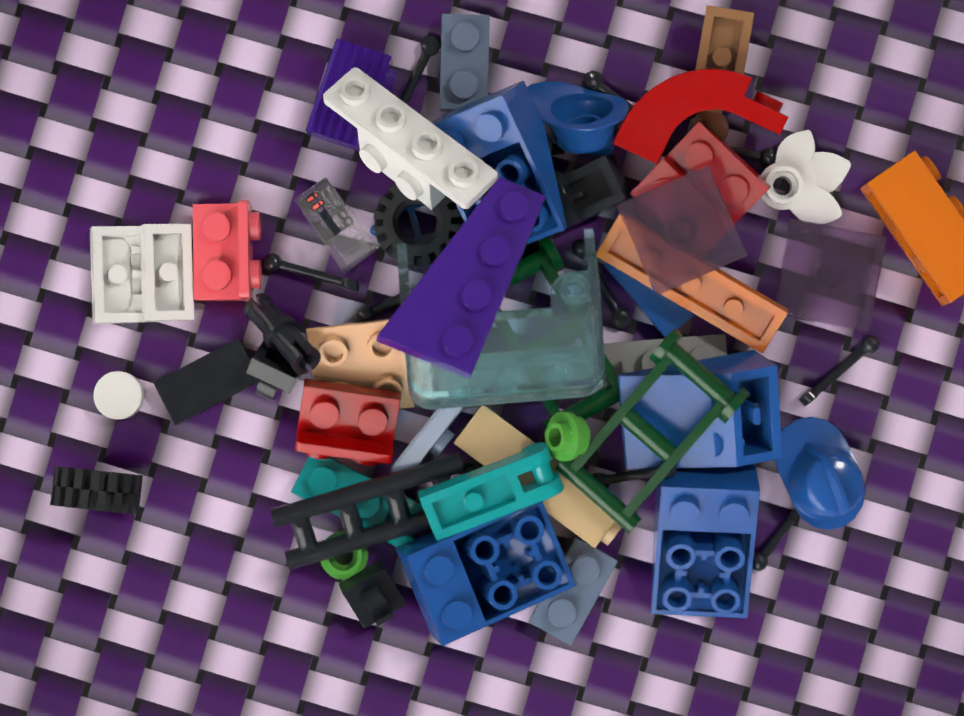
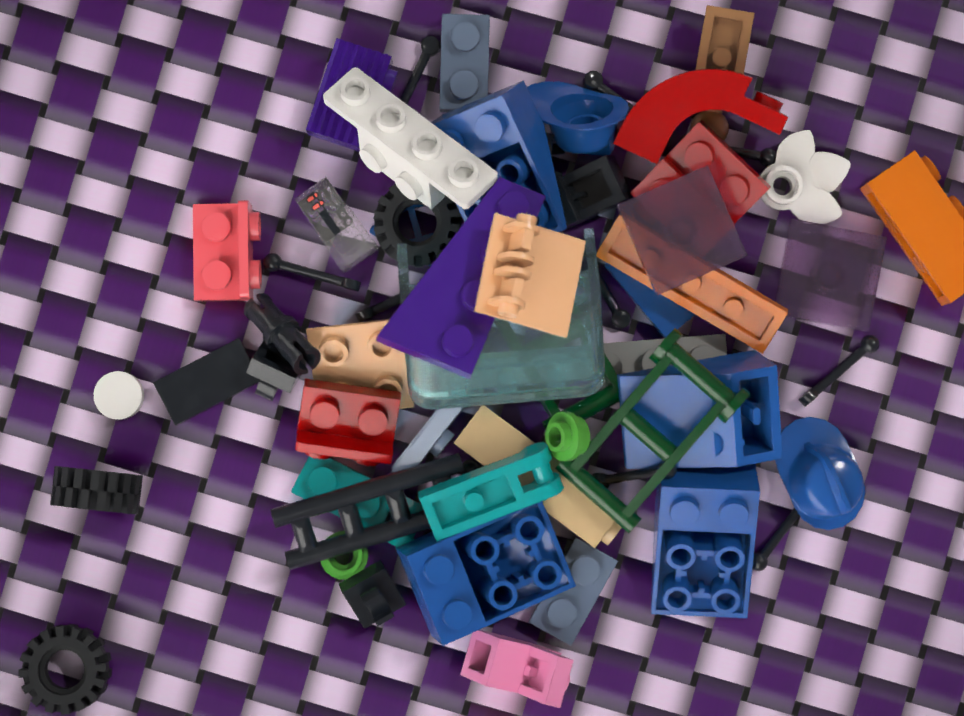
white slope [90,224,194,324] -> none
none -> black tyre [18,624,112,715]
none -> bright pink brick [460,630,574,708]
none -> light nougat hinge [474,213,586,338]

